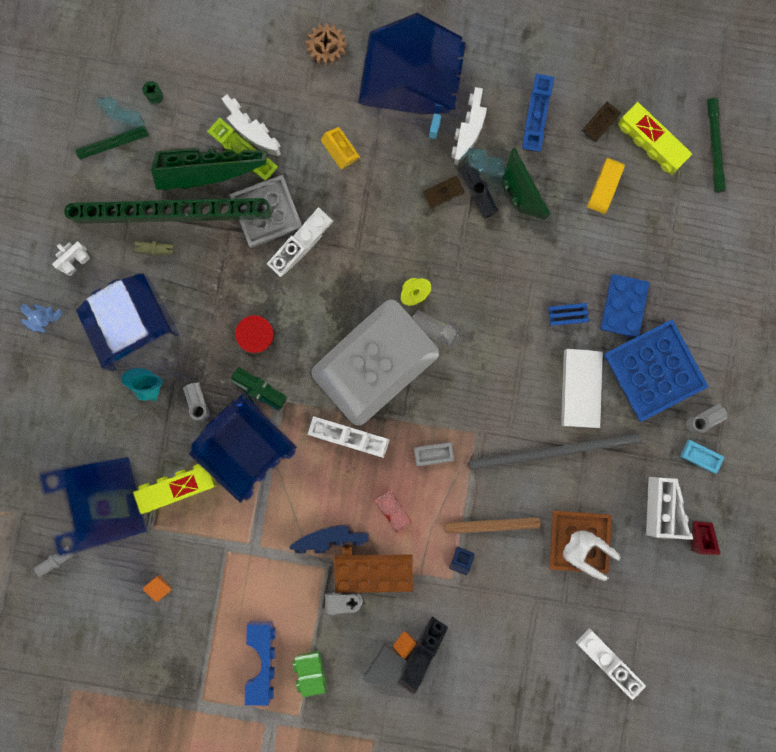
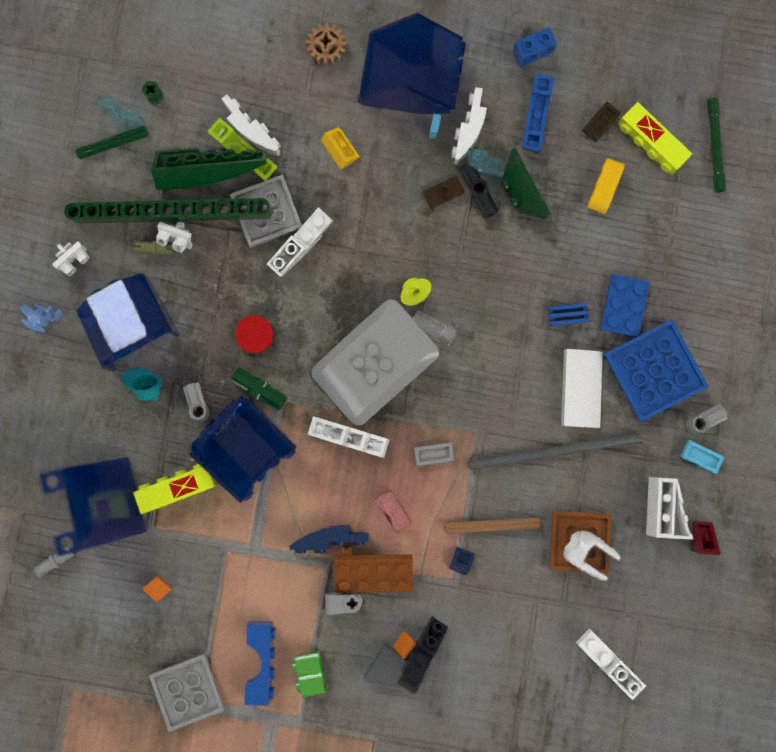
none -> light grey plate [149,653,226,732]
none -> white hips [156,221,193,253]
none -> blue brick [512,27,557,68]

